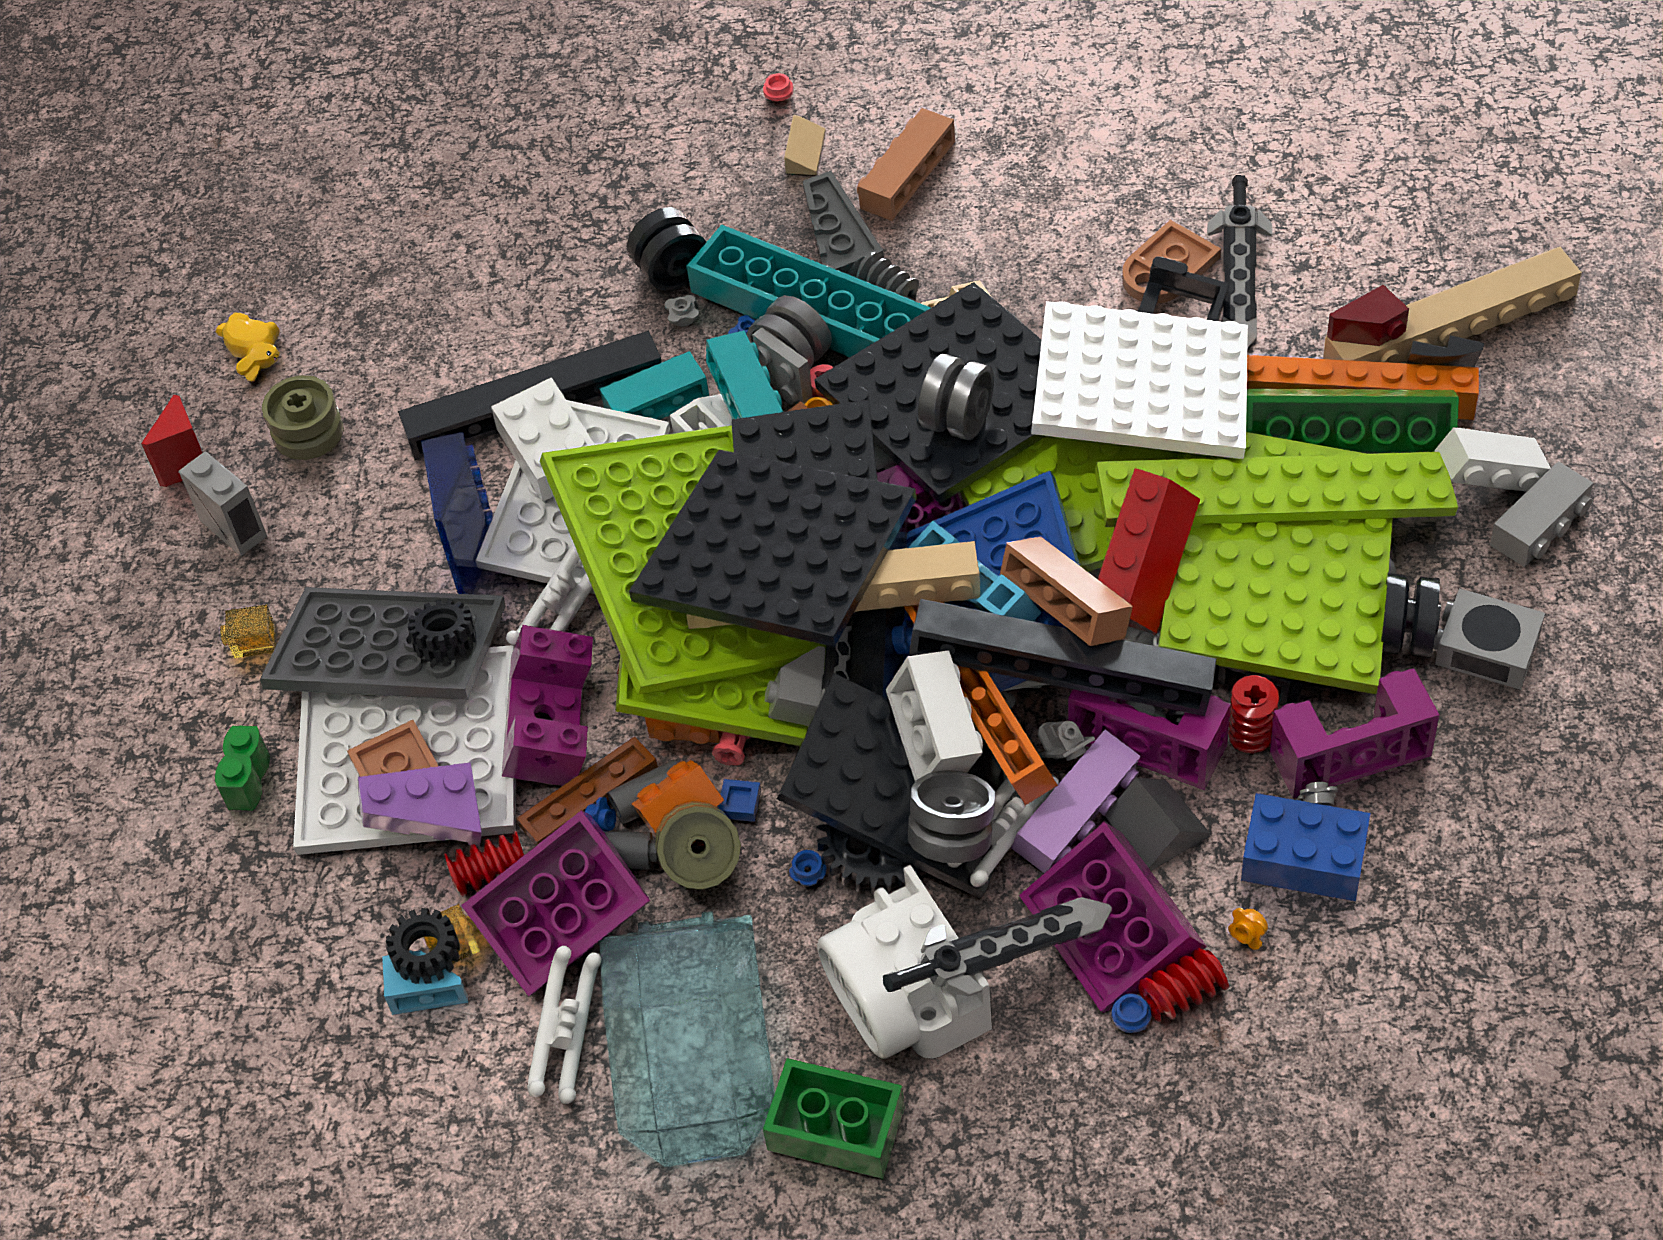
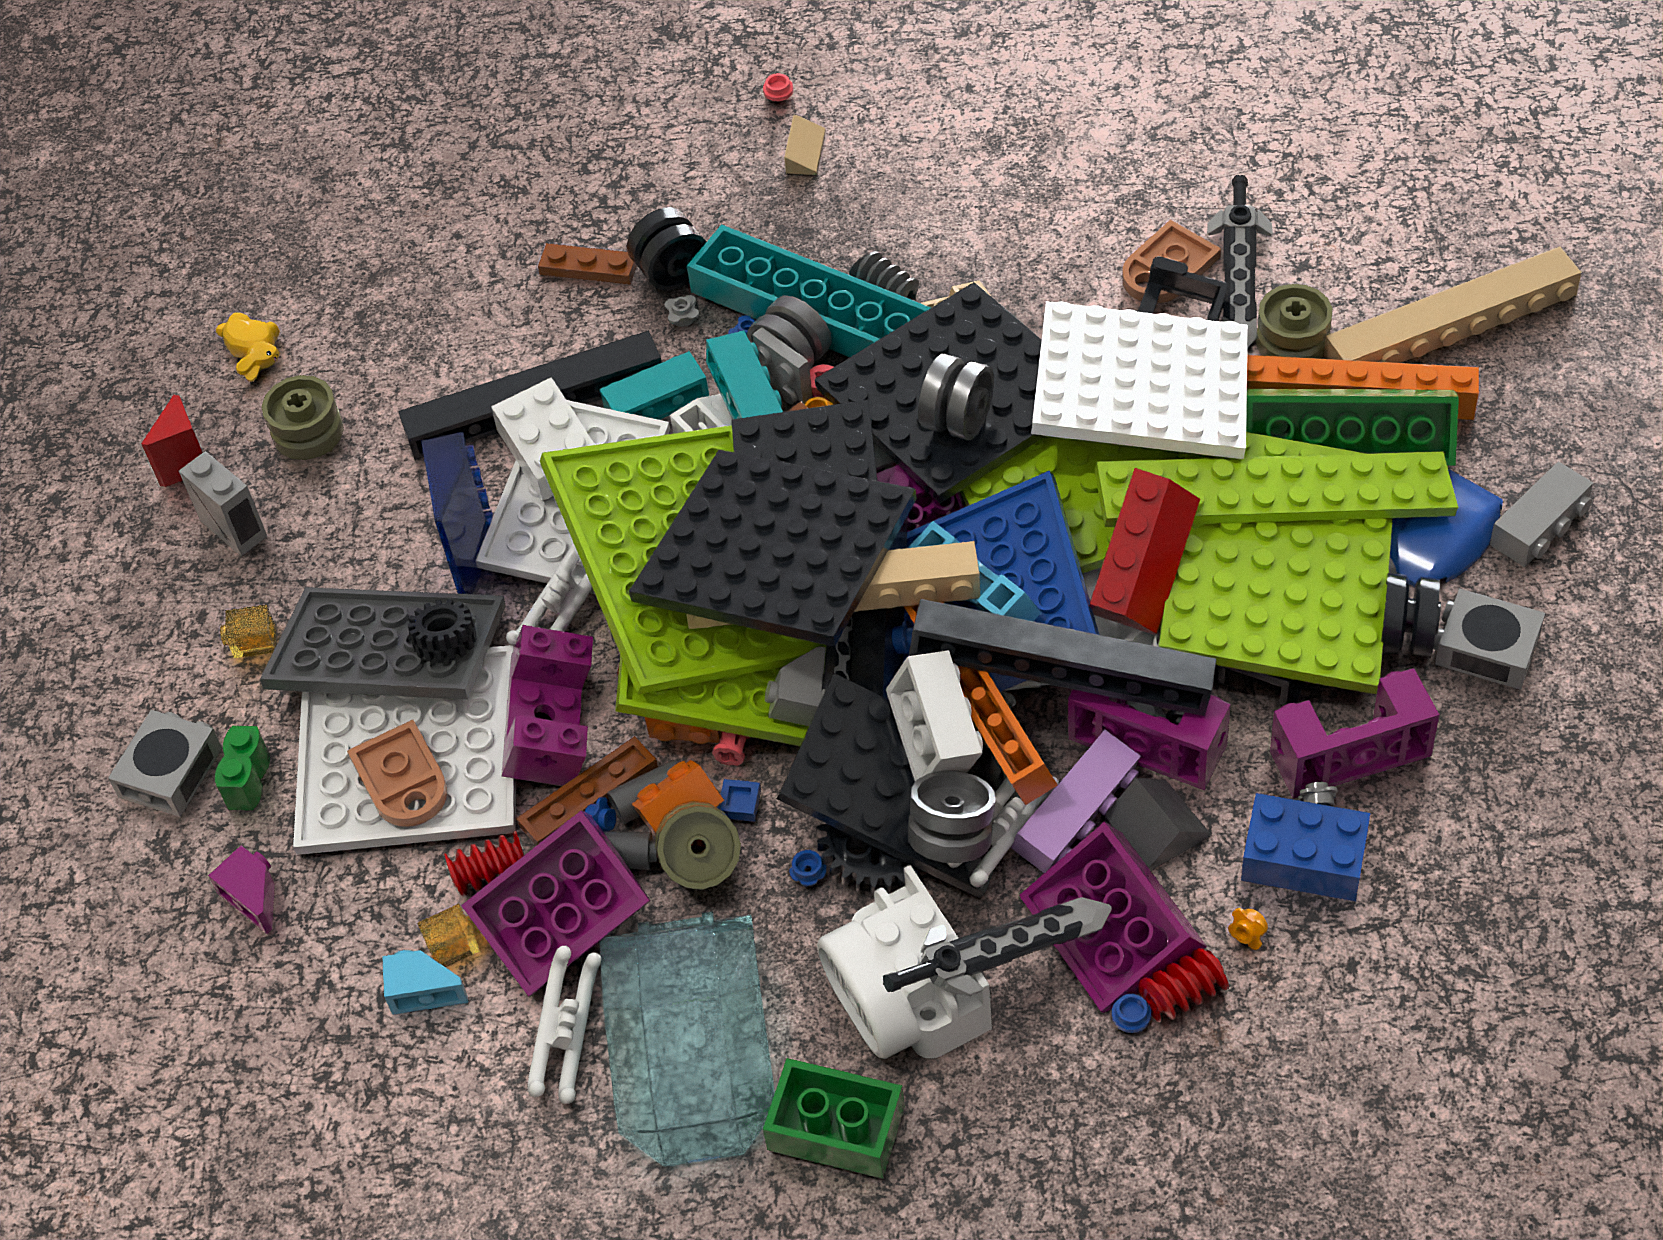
medium lavender wedge [358,762,482,847] -> none
black tyre [386,908,461,984] -> none
dark grey wing [803,171,884,274] -> none
nougat brick [857,108,955,221] -> none
nougat brick [1000,536,1133,646] -> none
light grey hinge [1038,721,1095,761] -> none
red piece [1228,675,1279,753] -> none
dark red slope [1327,285,1409,346] -> none
black slope [1404,335,1484,367] -> none
white brick [1434,427,1551,492] -> none
none -> light grey brick [108,710,222,817]
none -> magenta slope [208,845,275,934]
none -> dark orange plate [538,243,637,285]
none -> olive wheel [1256,284,1333,359]
none -> blue slope [1390,469,1503,587]

